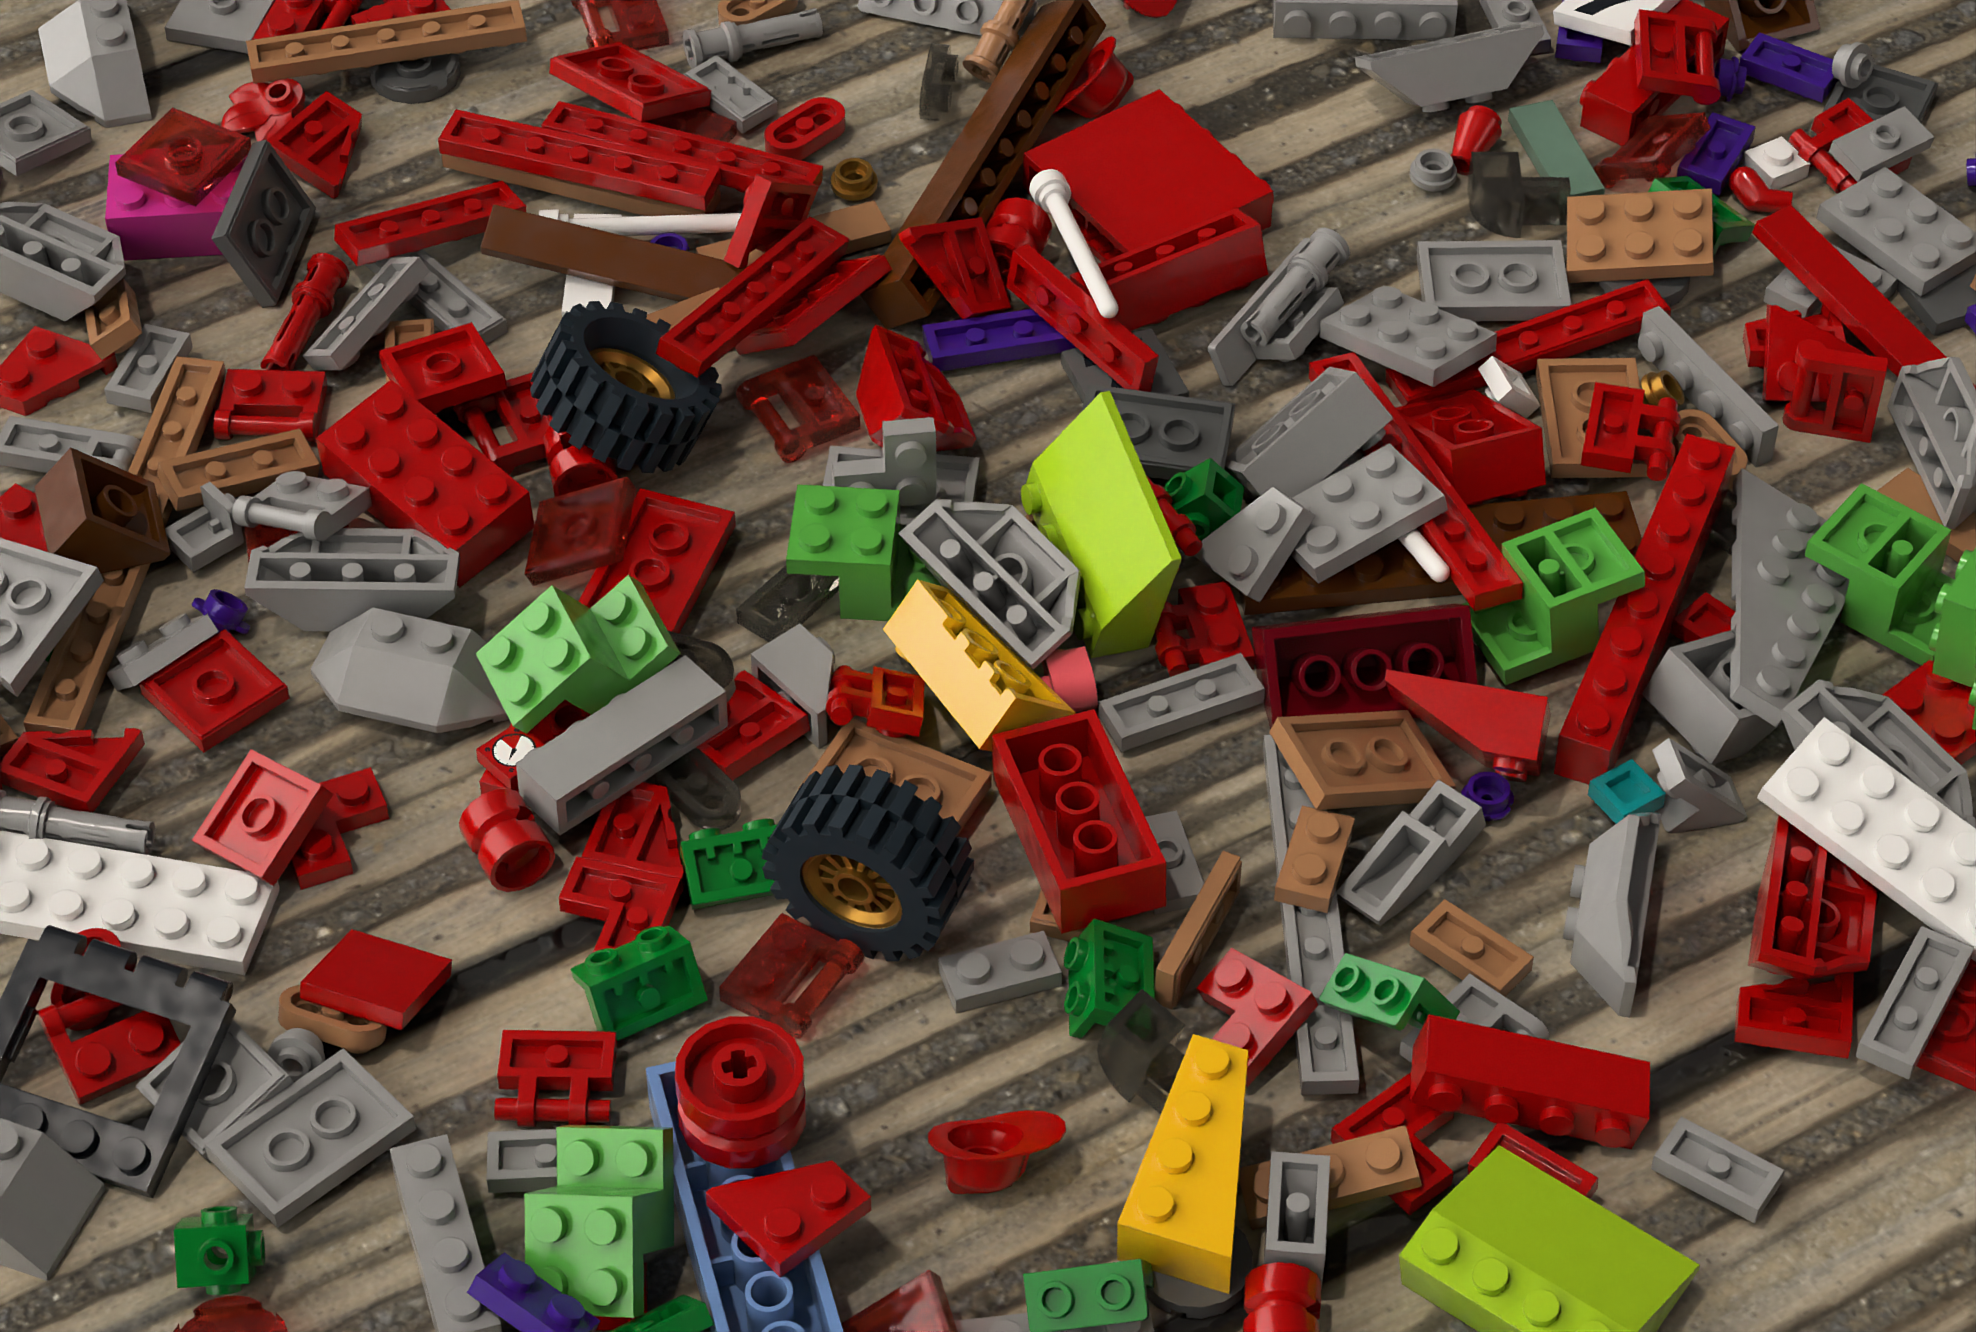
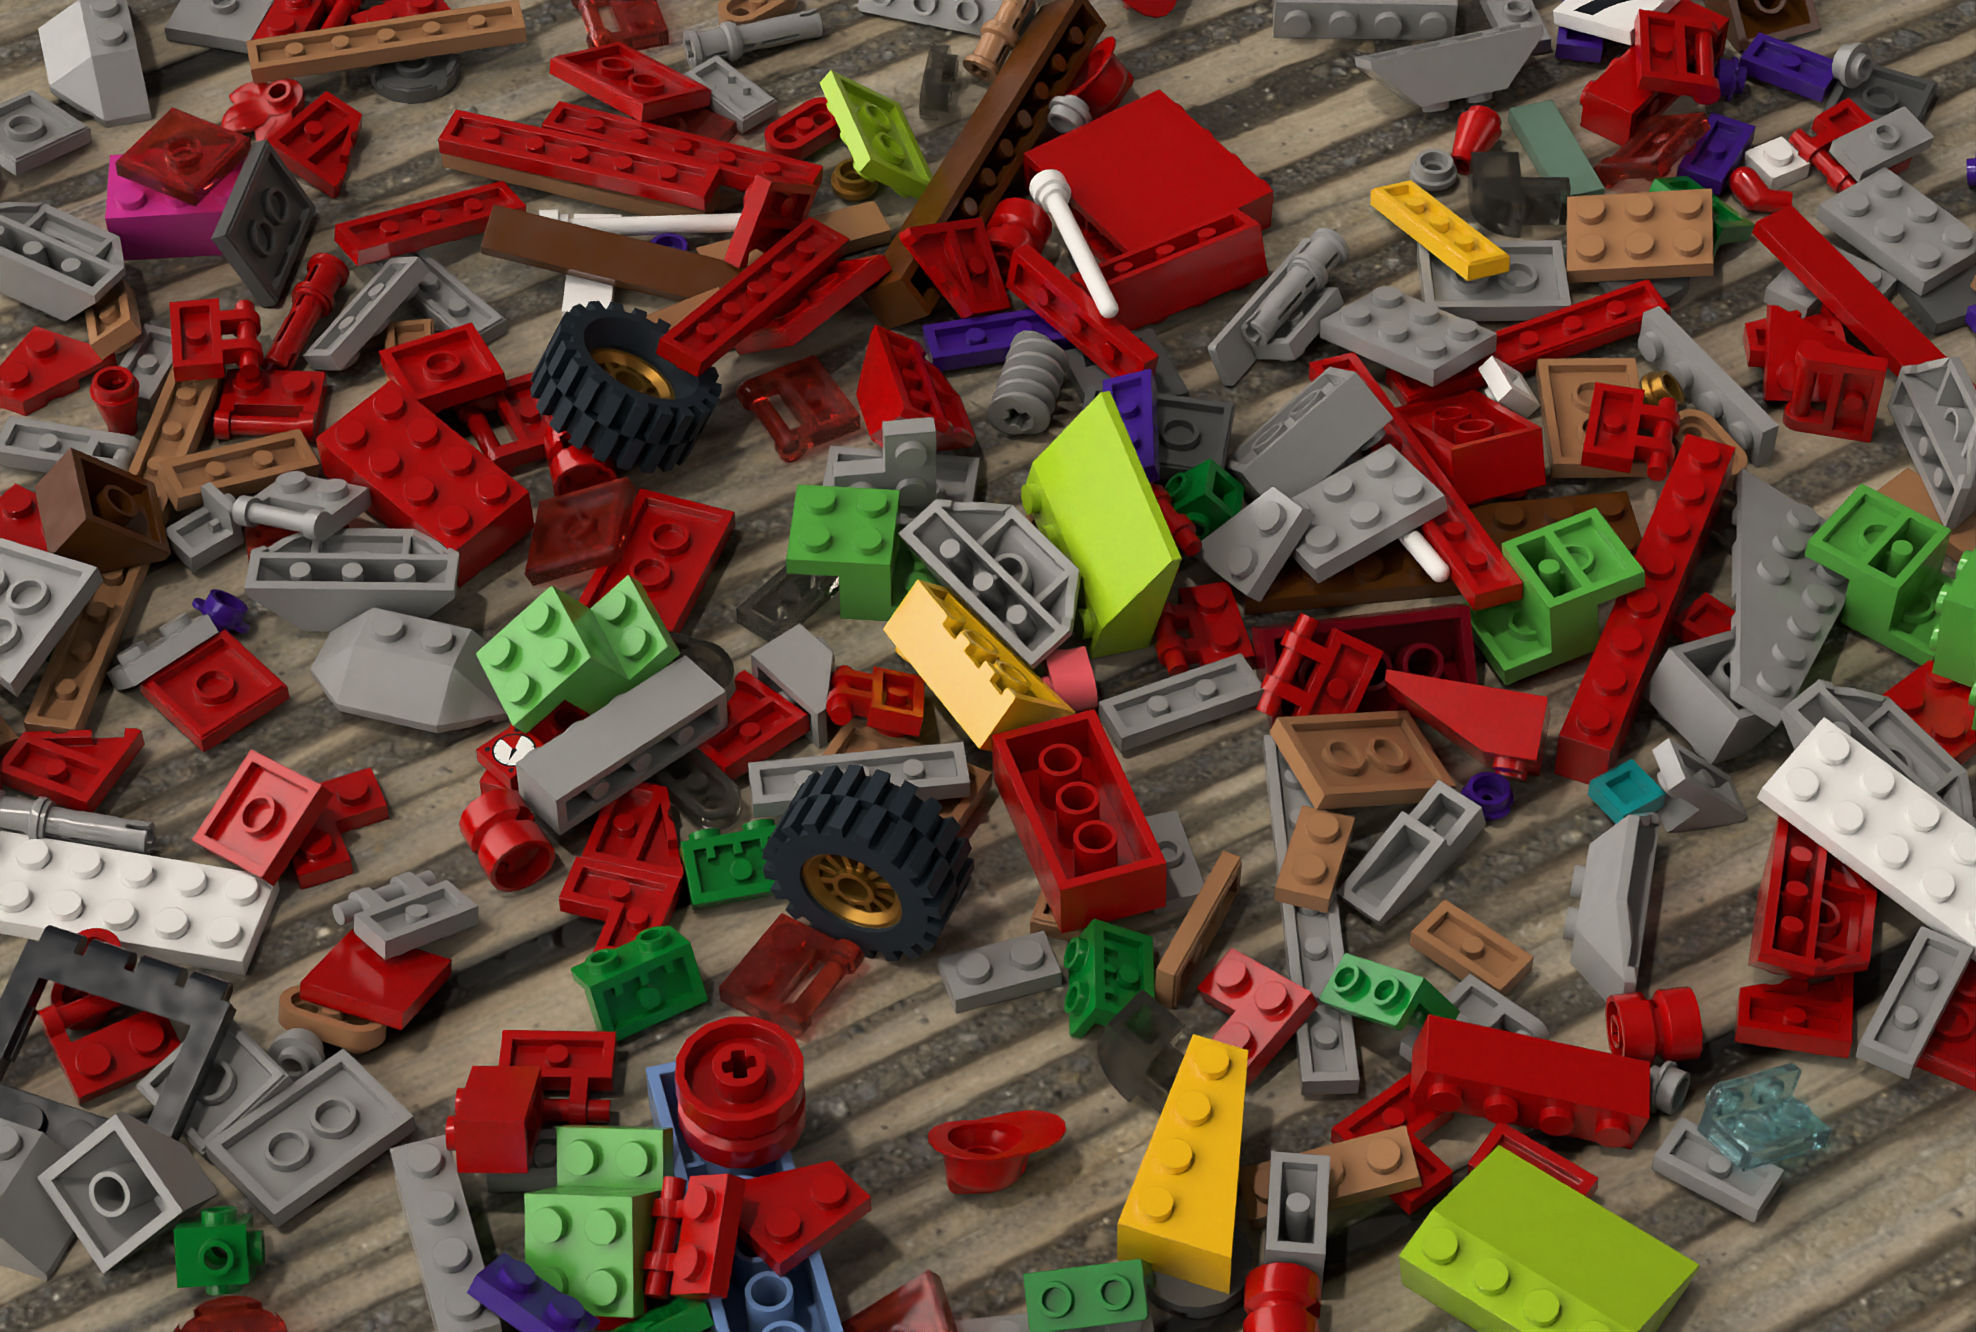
none -> light grey slope [37,1111,219,1274]
none -> red cone [89,366,140,436]
none -> red plate [169,298,264,382]
none -> light grey plate [332,870,479,960]
none -> red brick [445,1066,545,1173]
none -> red plate [642,1173,746,1300]
none -> light grey plate [748,742,970,818]
none -> lime plate [820,70,933,200]
none -> light grey piece [988,330,1069,435]
none -> light grey plate [1047,95,1093,134]
none -> dark purple plate [1103,369,1160,483]
none -> red plate [1256,613,1384,718]
none -> yellow tile [1370,180,1510,281]
none -> red wheel [1605,986,1703,1065]
none -> light grey plate [1650,1061,1690,1115]
none -> clear light blue bracket [1697,1063,1832,1171]

